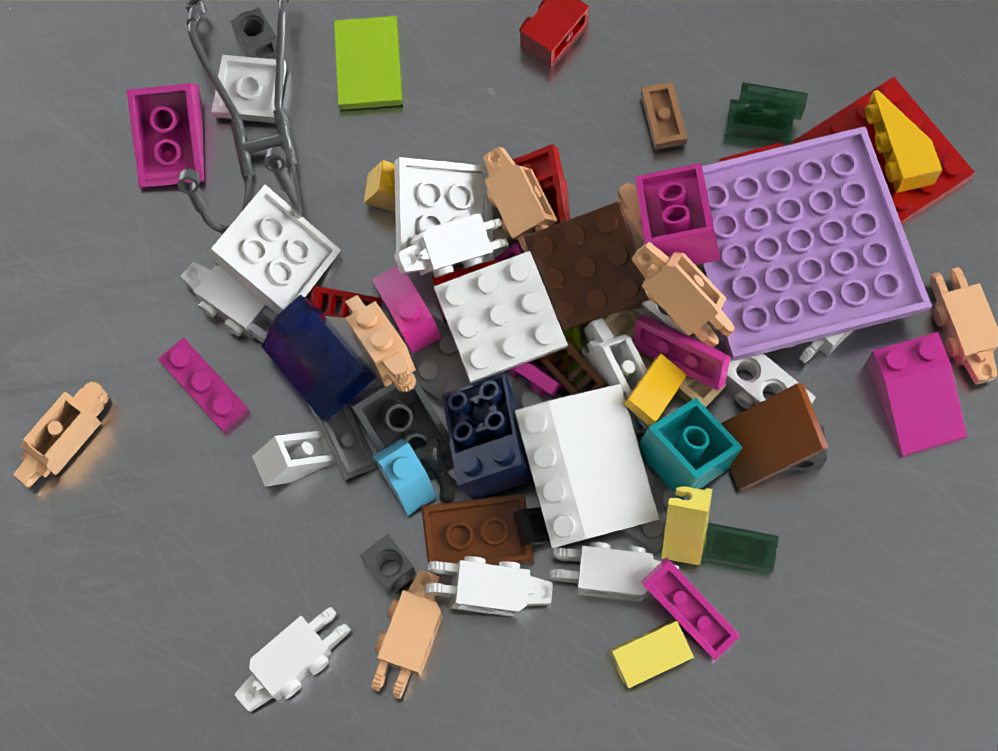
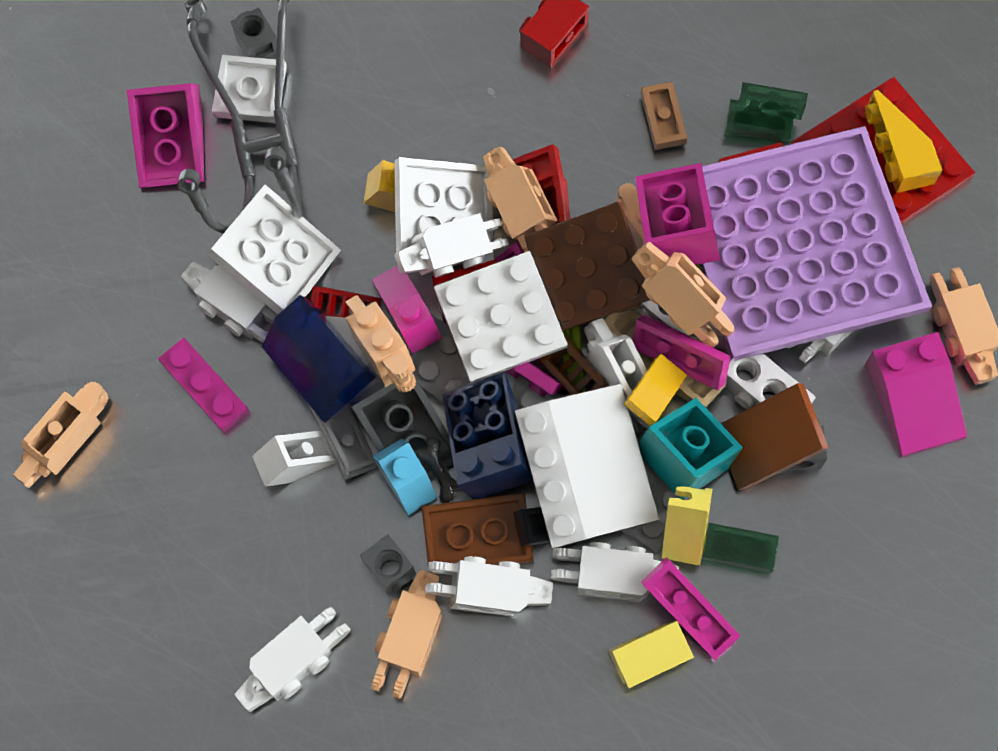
lime tile [334,16,403,110] -> none

